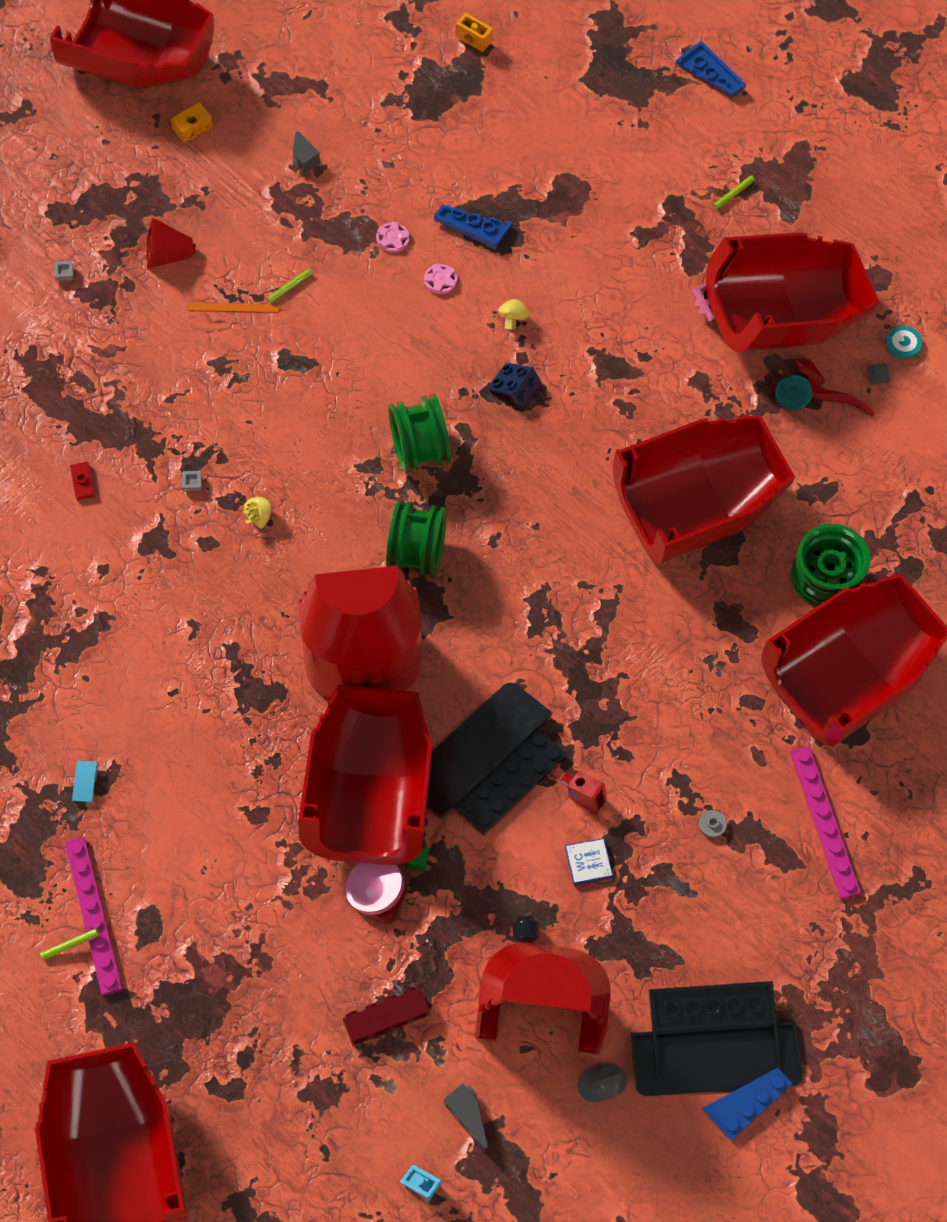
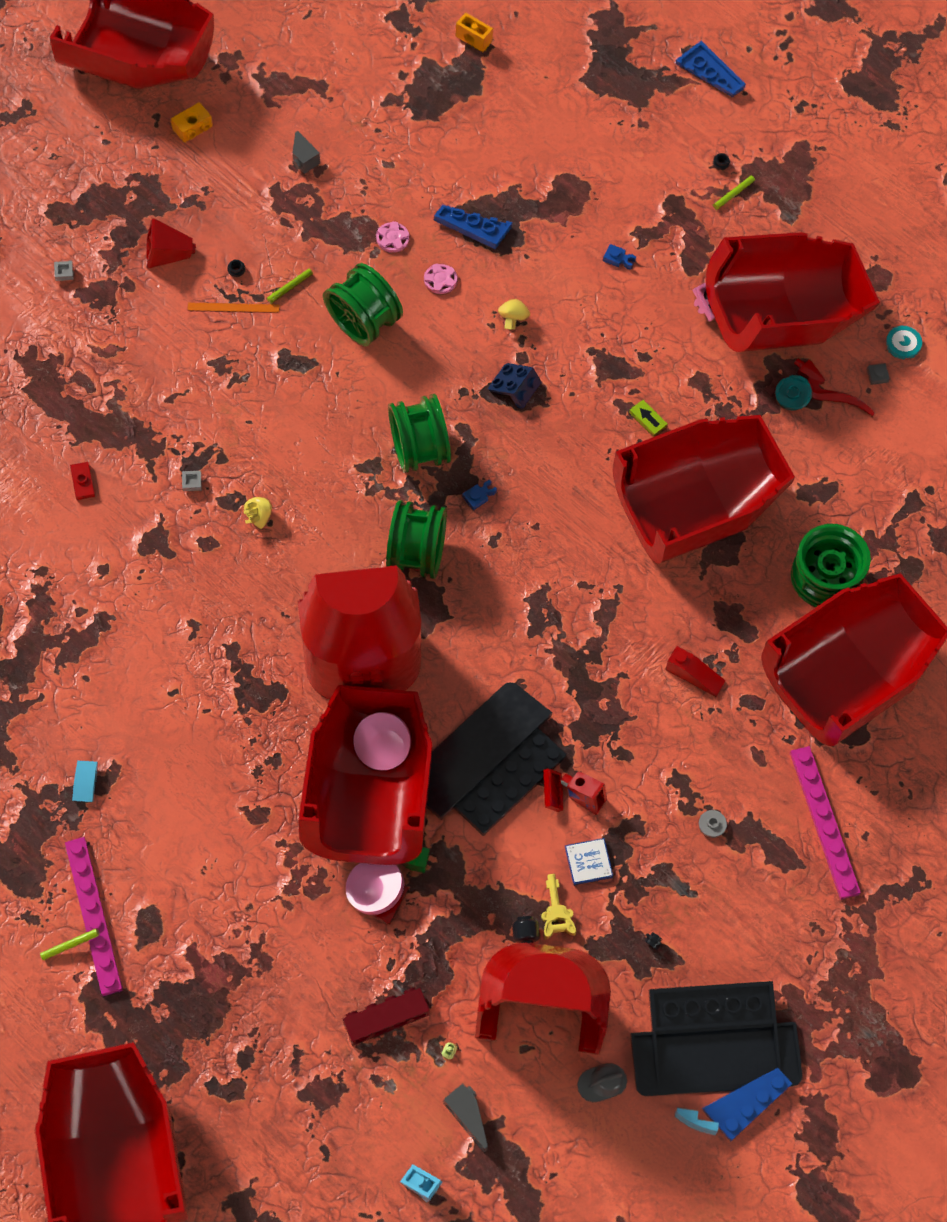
none -> black plate [227,260,245,277]
none -> green wheel [323,263,403,346]
none -> bright pink piece [354,712,412,770]
none -> yellowish green rock [442,1042,457,1059]
none -> blue plate [462,480,497,510]
none -> light yellow piece [541,874,576,939]
none -> red plate [543,768,564,812]
none -> blue plate [603,244,636,270]
none -> lime tile [629,400,668,437]
none -> black plate [644,932,663,950]
none -> red slope [665,646,726,697]
none -> medium azure slope [675,1108,719,1135]
none -> black plate [713,153,730,170]

